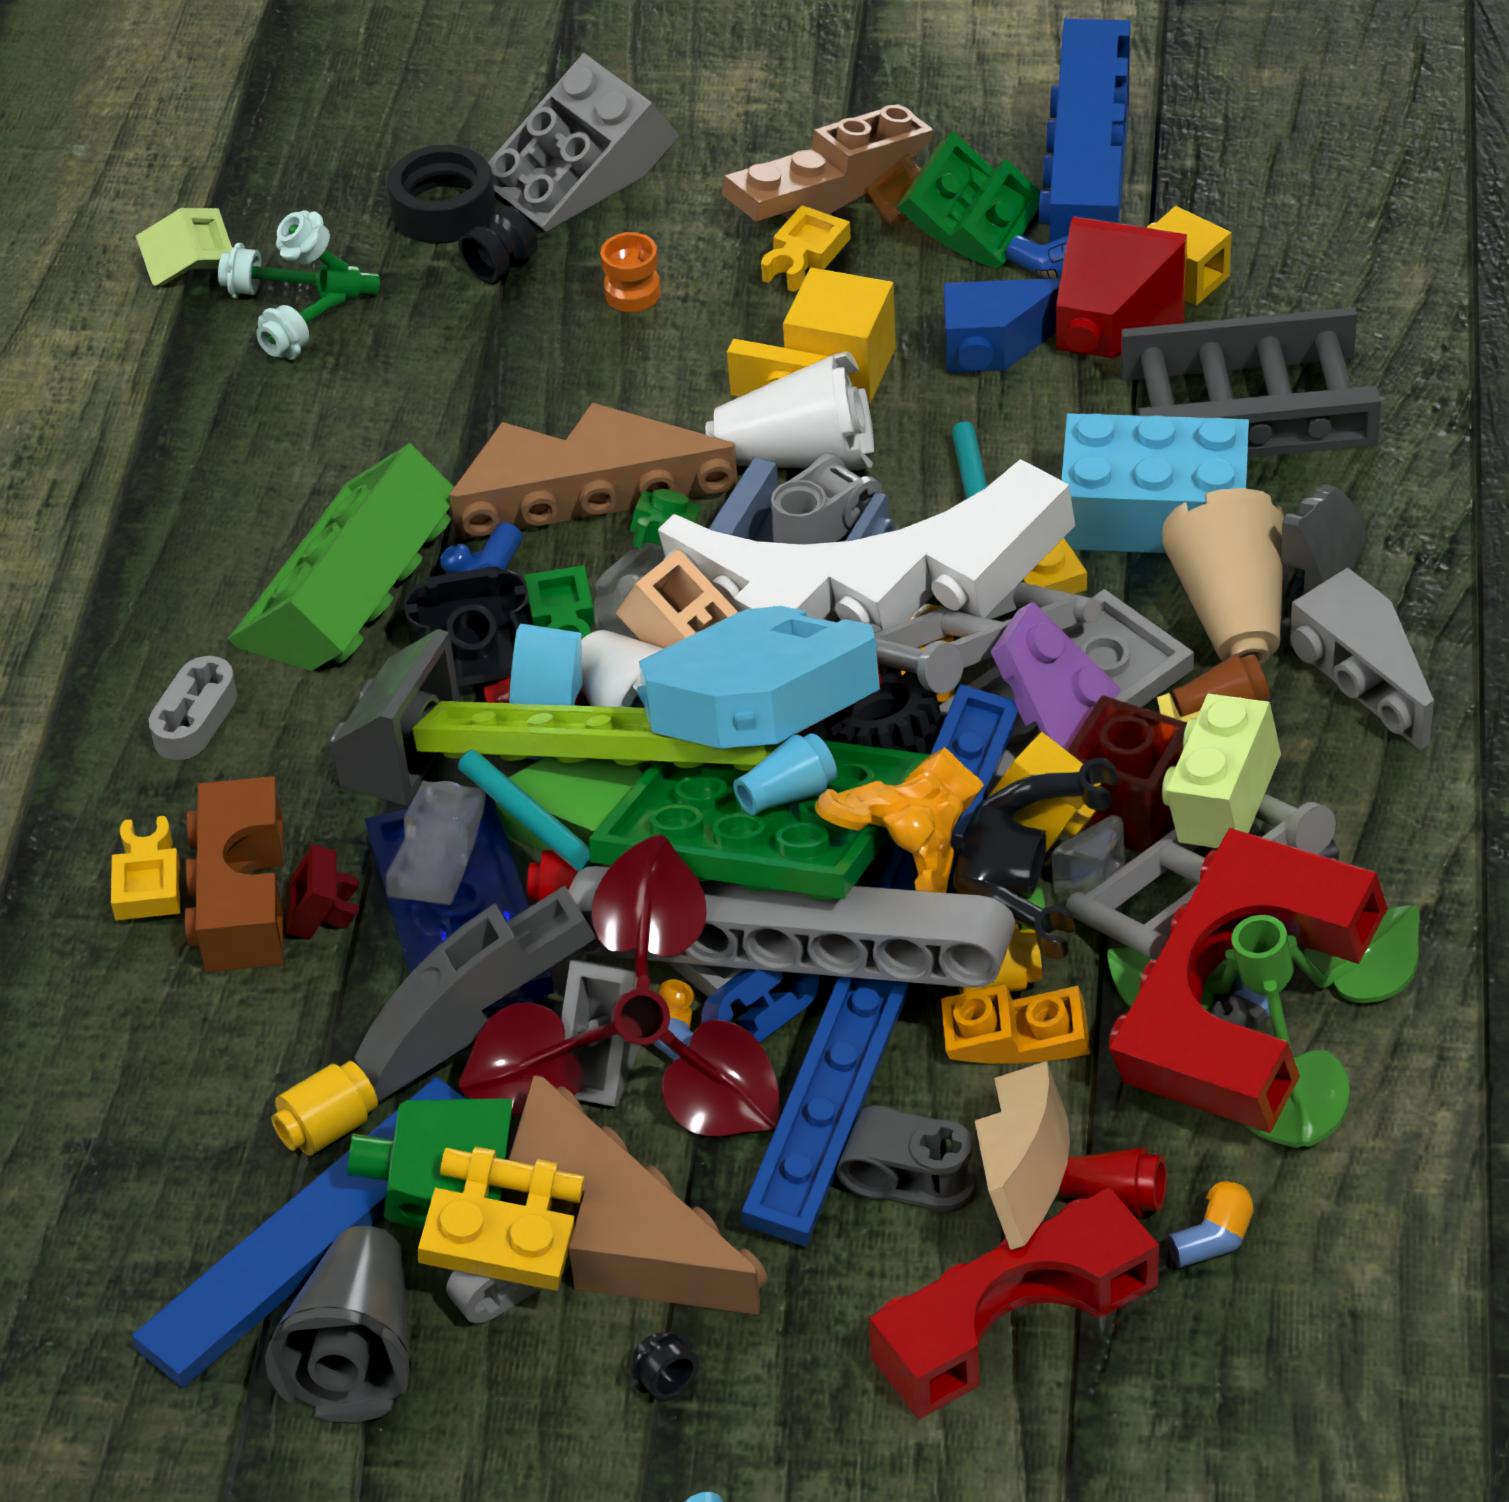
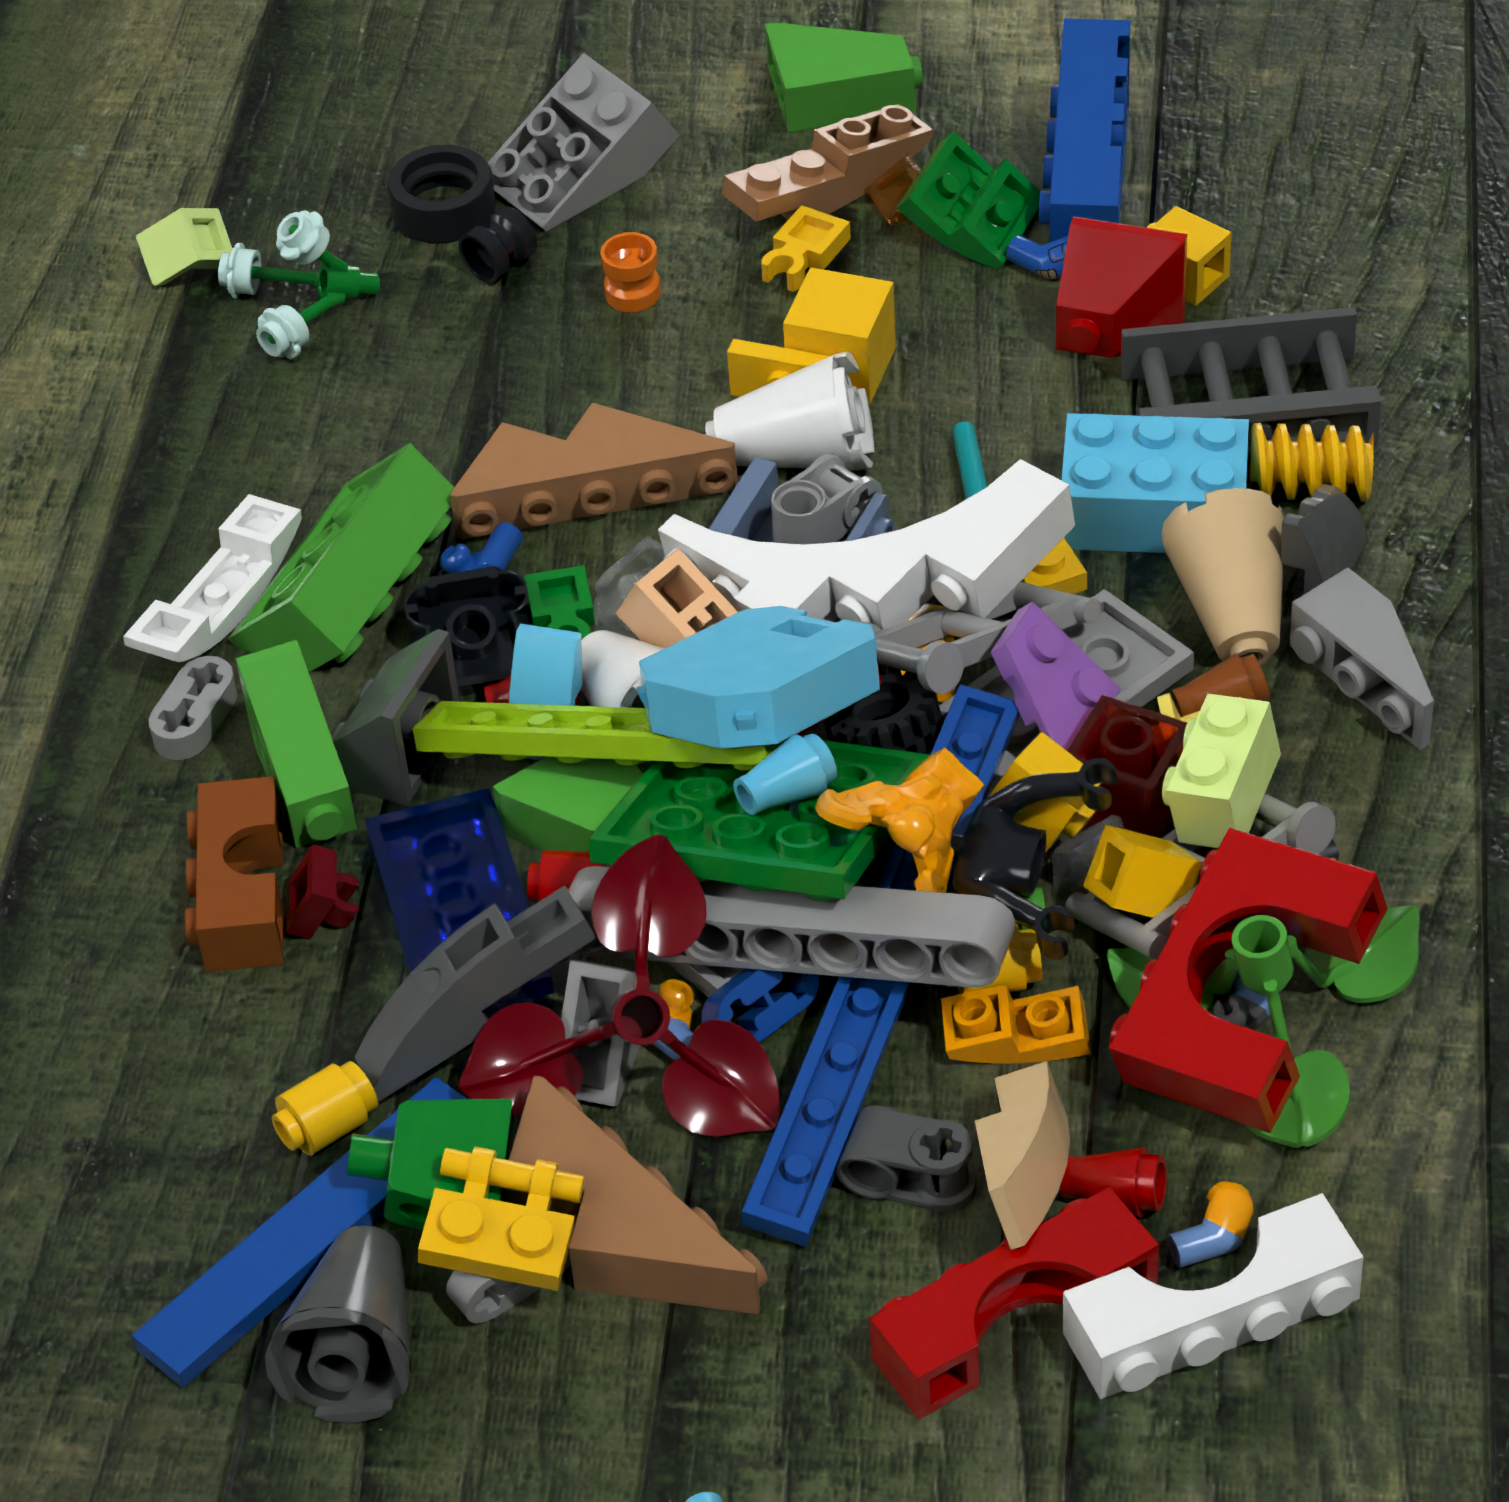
yellow plate [111,816,180,921] -> none
clear slope [386,781,485,905] -> none
teal bar [458,750,602,872] -> none
green plate [630,489,701,549] -> none
black plate [631,1331,699,1400] -> none
blue slope [944,278,1060,373] -> none
none -> white slope [123,494,302,662]
none -> bright green slope [235,640,357,848]
none -> bright green slope [765,22,923,132]
none -> white arch [1063,1193,1364,1400]
none -> yellow brick [1083,824,1202,918]
none -> yellow piece [1249,423,1374,502]

